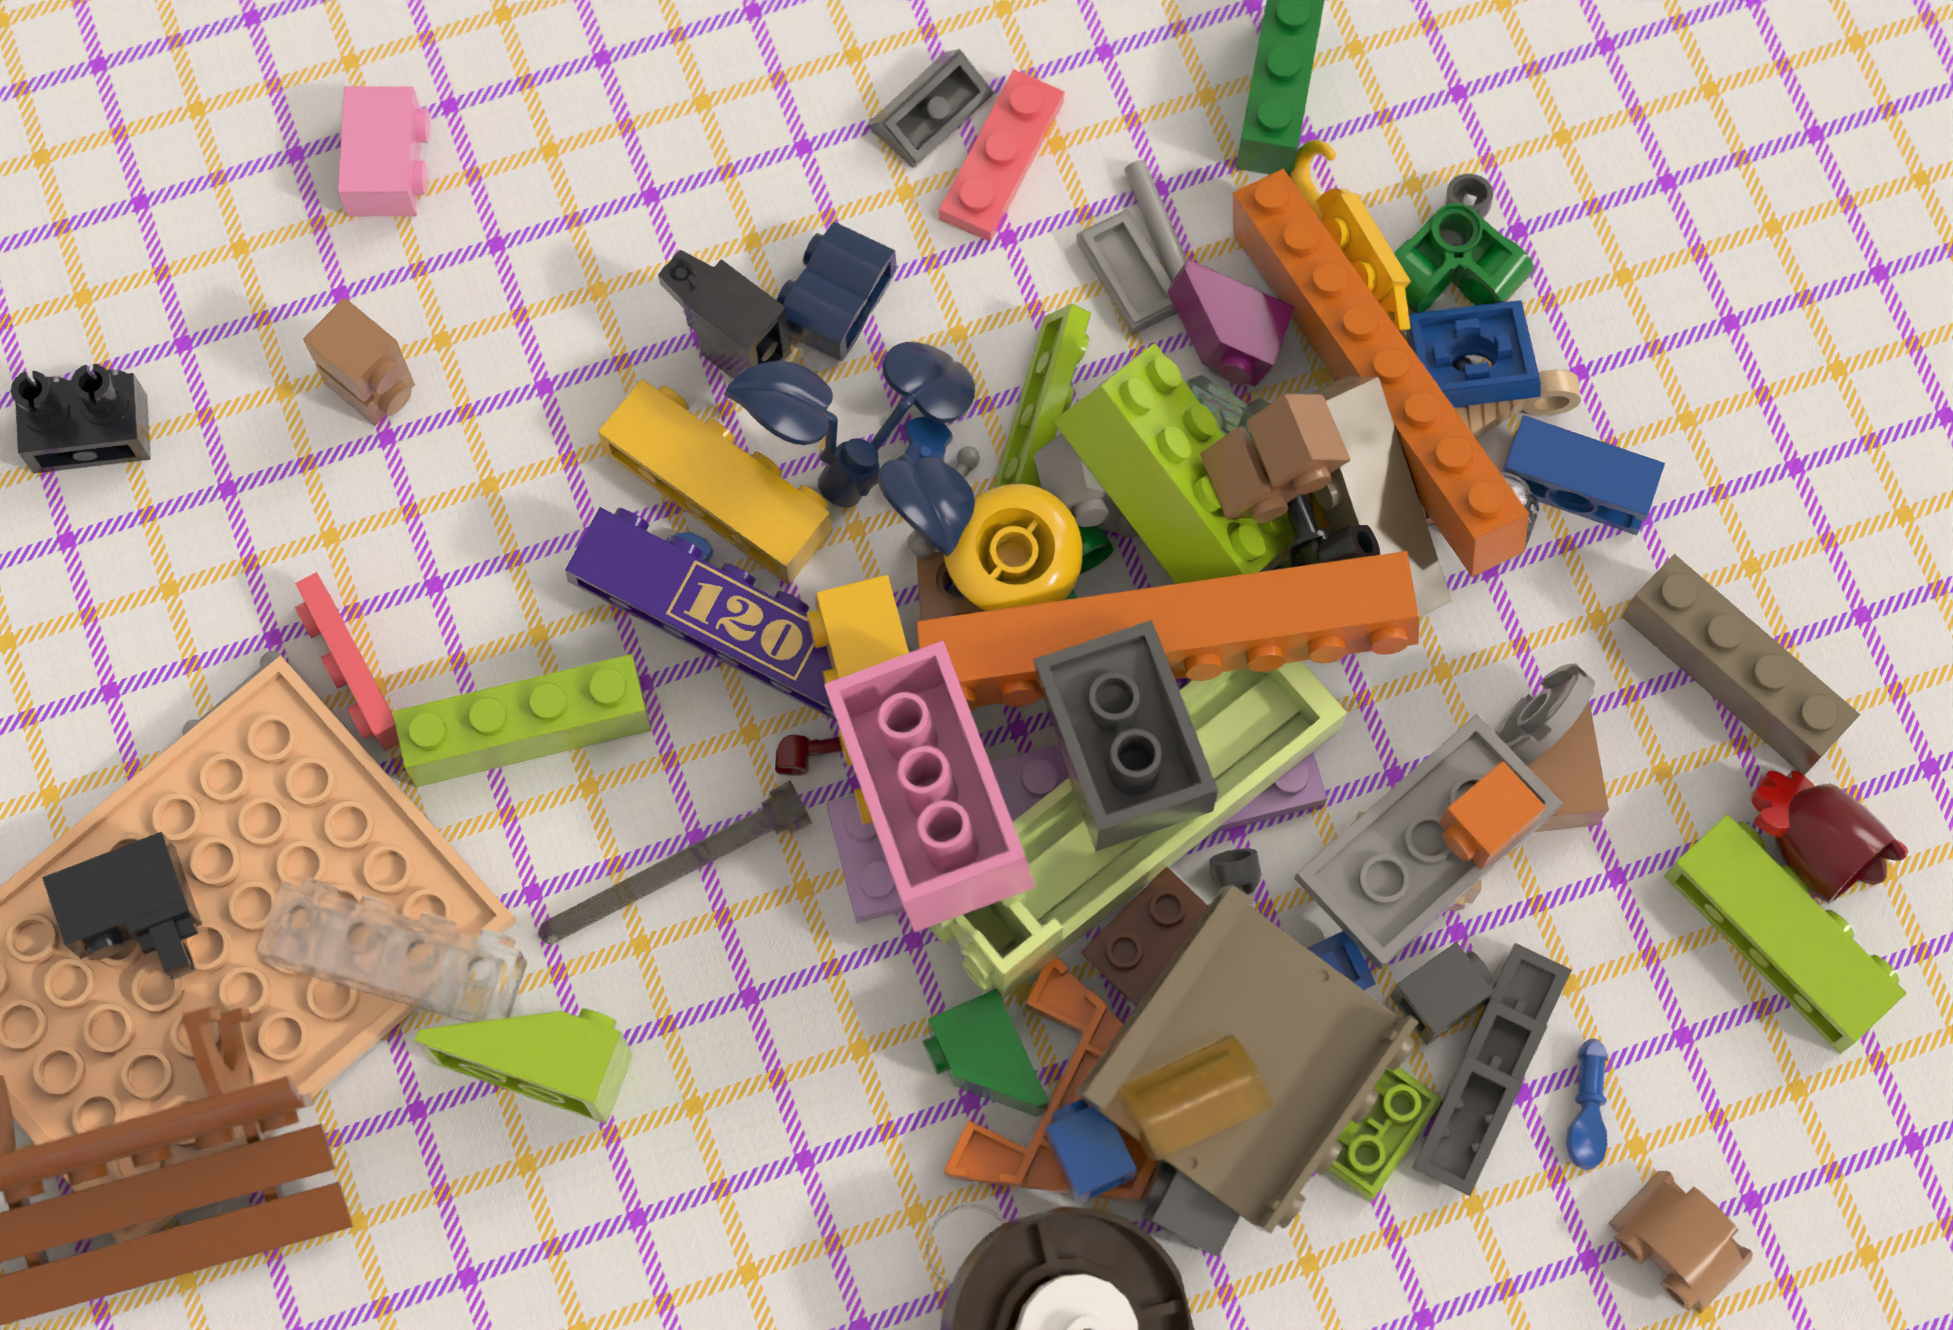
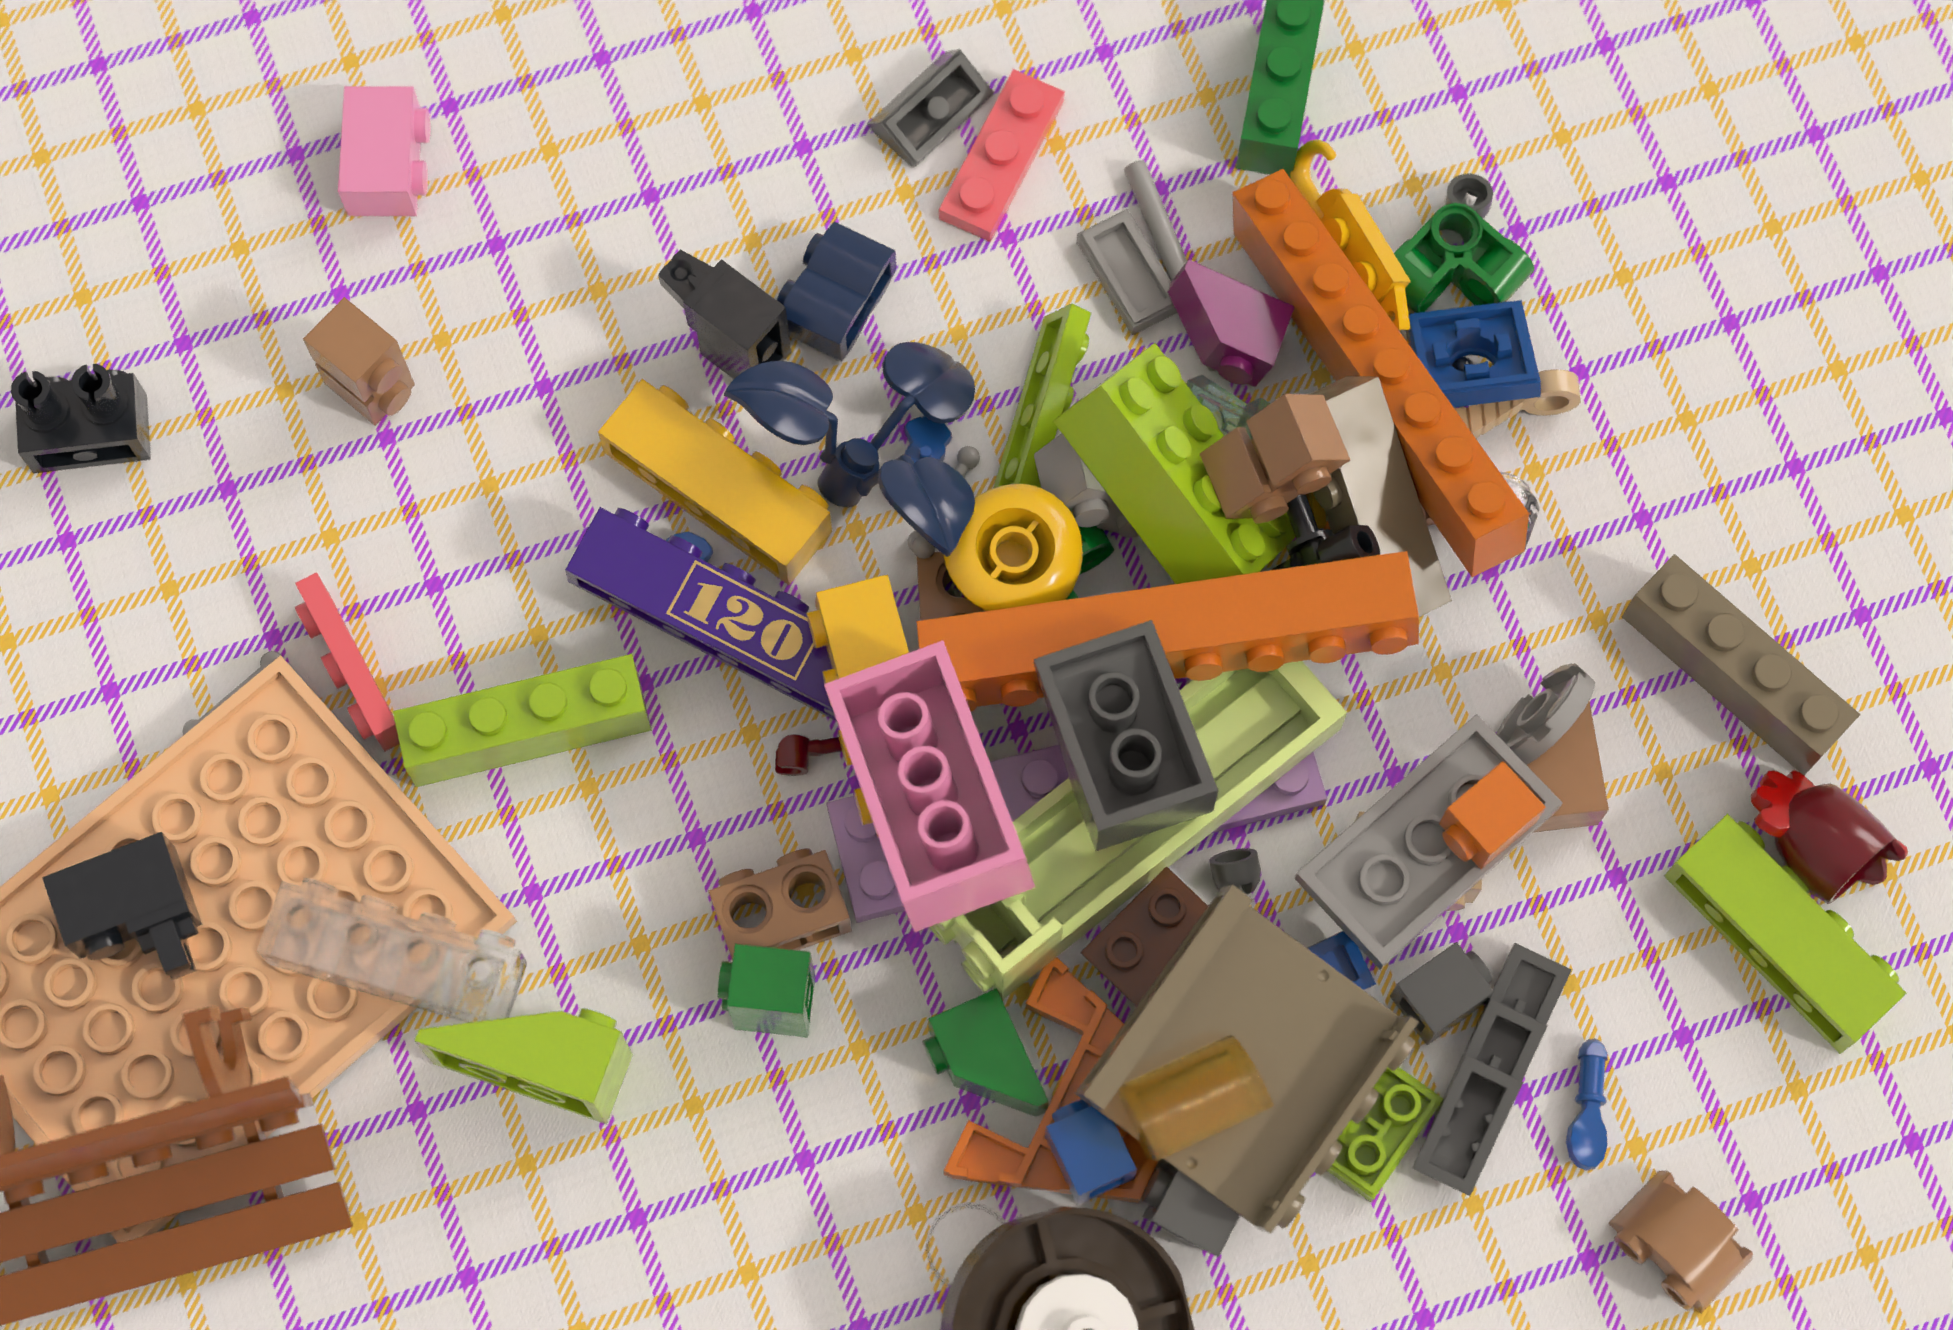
clear smoke piece [538,781,812,944] -> none
blue piece [1501,415,1665,535] -> none
none -> medium nougat brick [708,848,852,962]
none -> green brick [718,944,816,1038]

